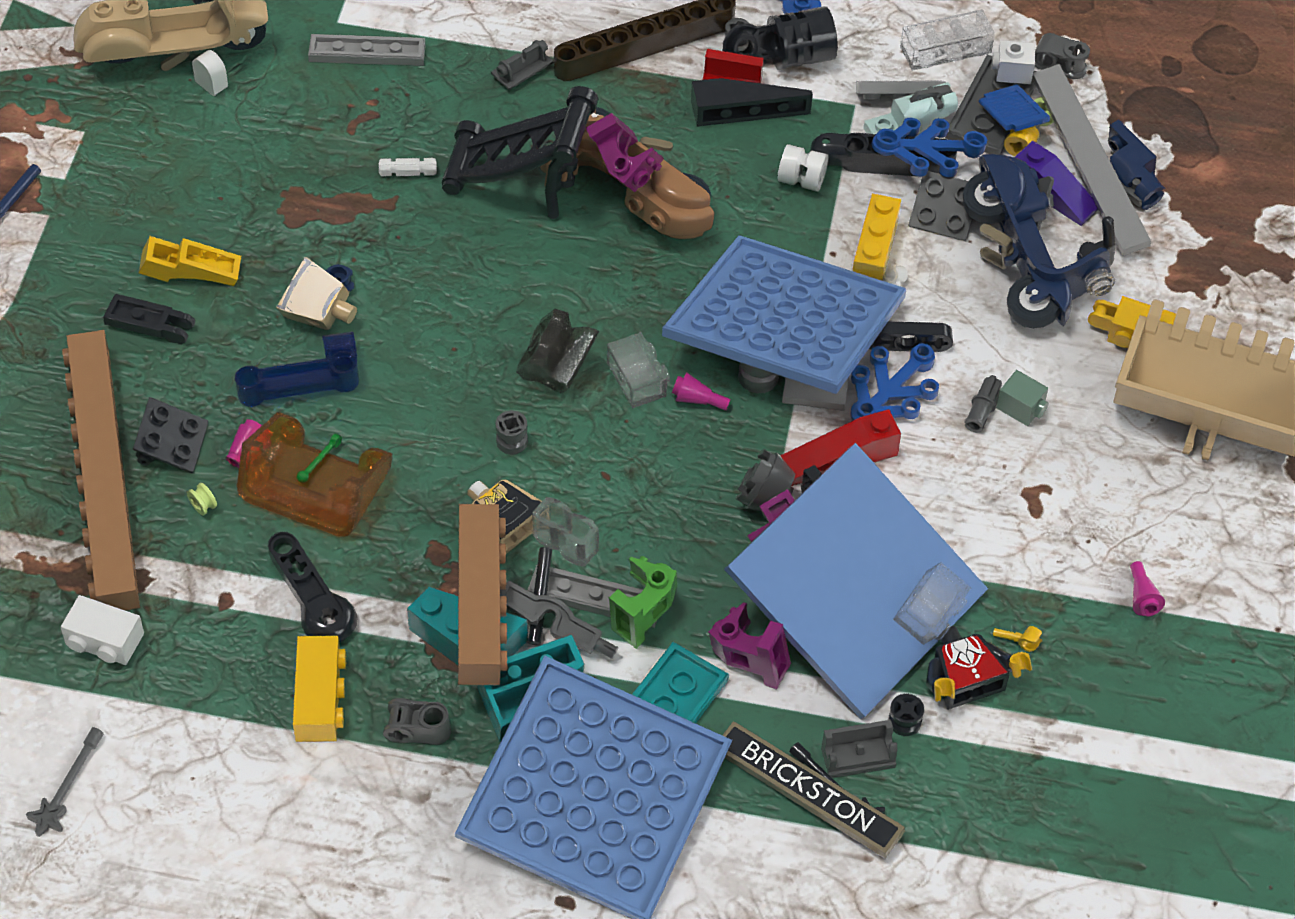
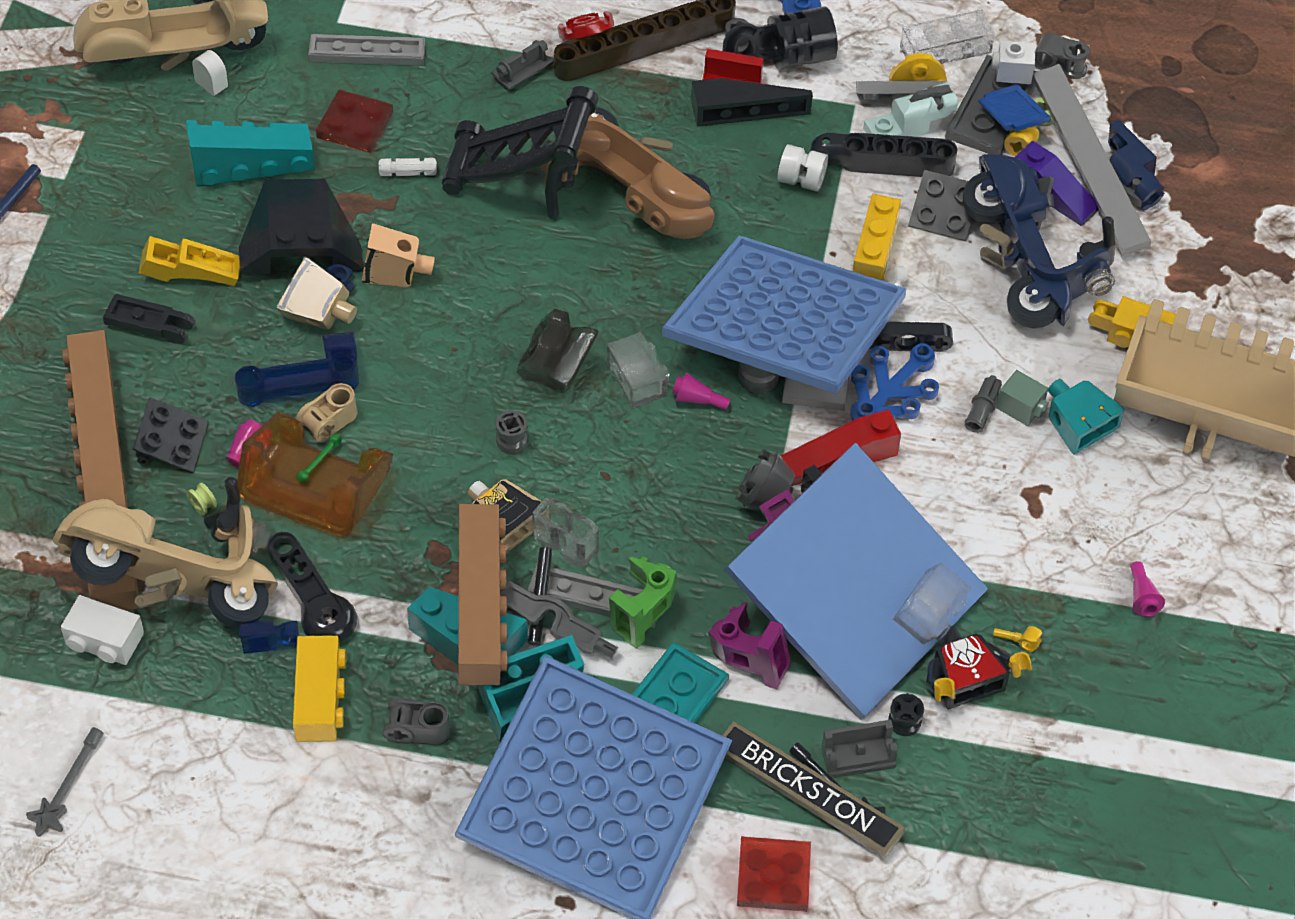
magenta tile [586,113,664,192] -> none
blue plant [872,118,987,177] -> none
none -> piece [52,477,278,628]
none -> teal wedge [186,120,315,186]
none -> black wedge [239,178,363,274]
none -> clear blue plate [240,621,300,654]
none -> tan piece [296,383,358,443]
none -> clear red plate [316,90,393,153]
none -> light nougat torso [361,224,435,287]
none -> red tile [557,11,614,39]
none -> clear red plate [737,836,811,912]
none -> yellow plate [889,53,947,81]
none -> teal torso [1048,379,1125,455]

